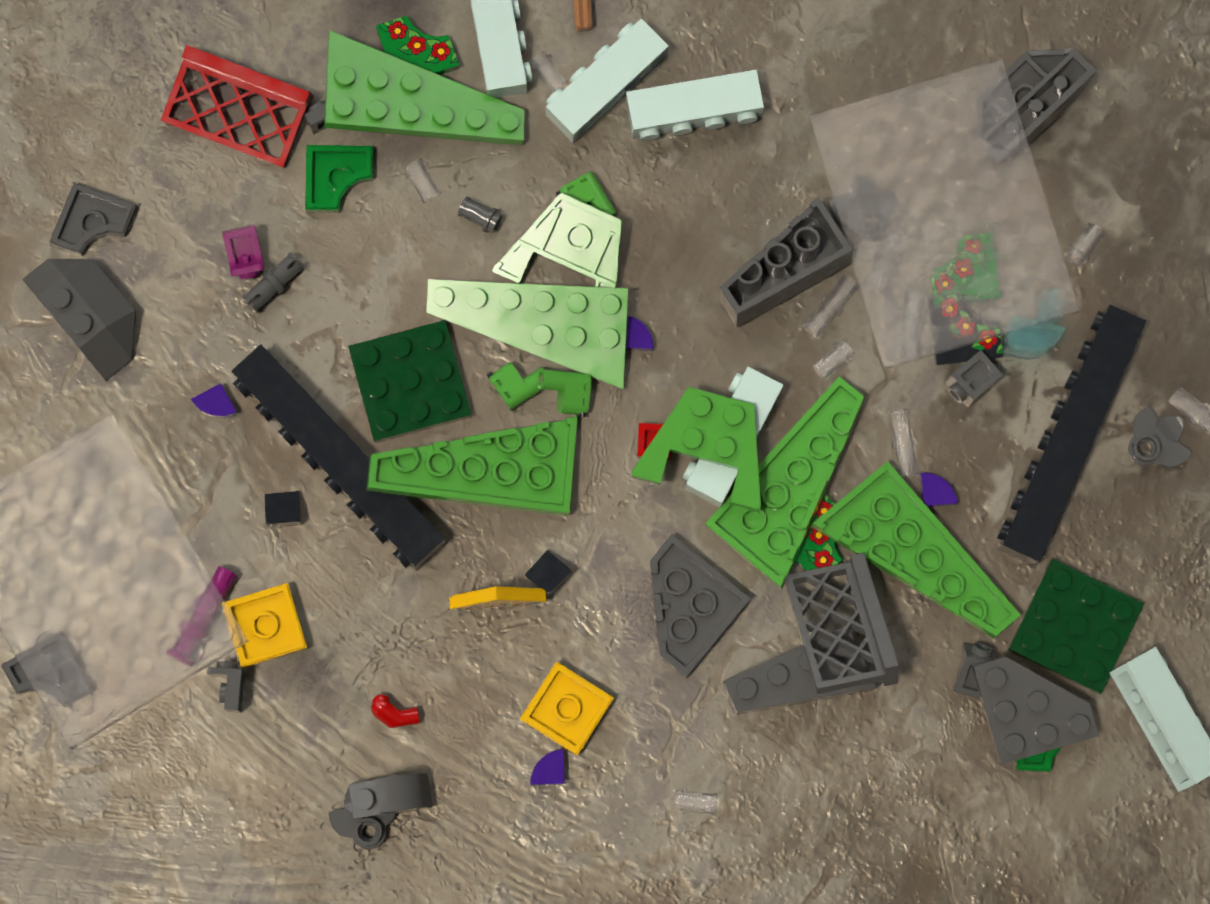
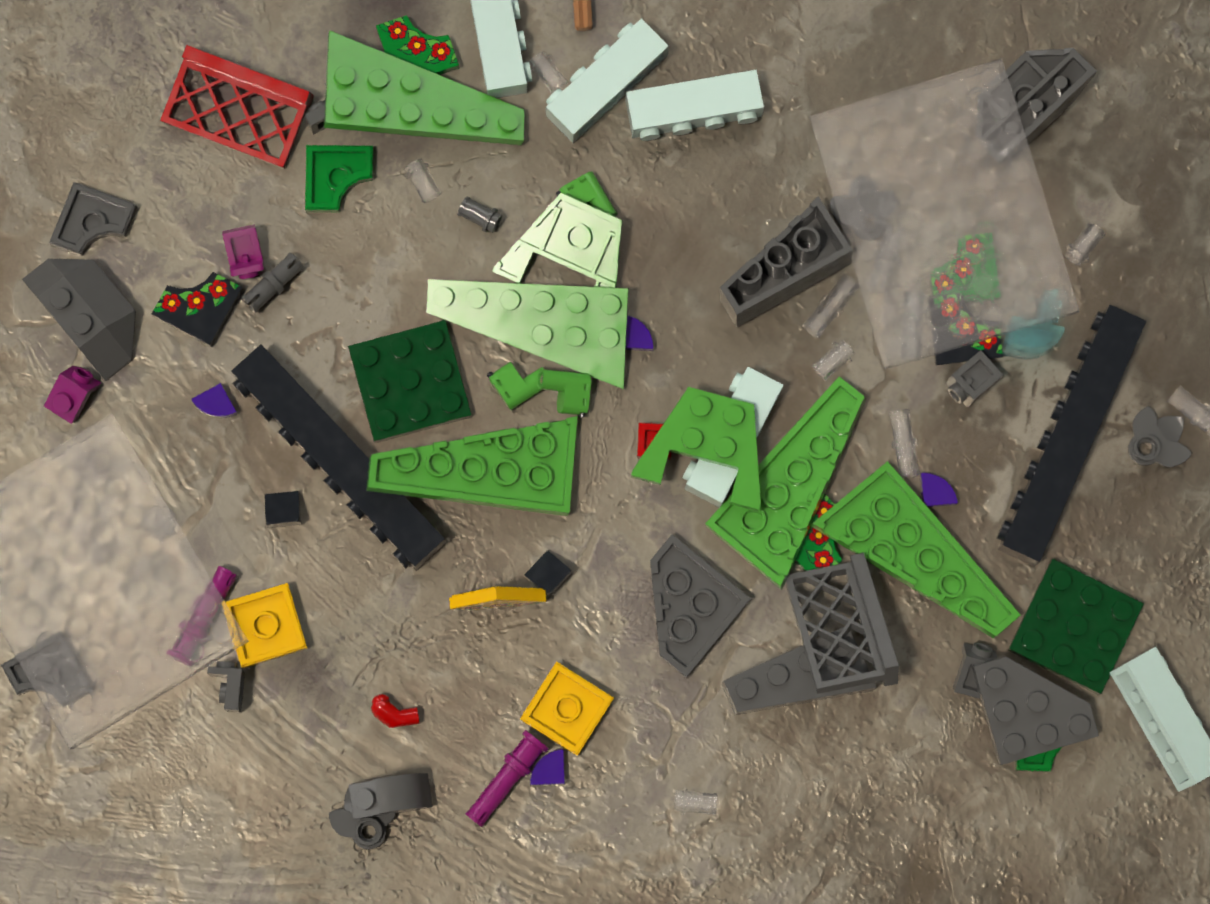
none -> magenta bracket [44,366,101,424]
none -> black tile [151,272,243,347]
none -> magenta pin [465,730,549,827]

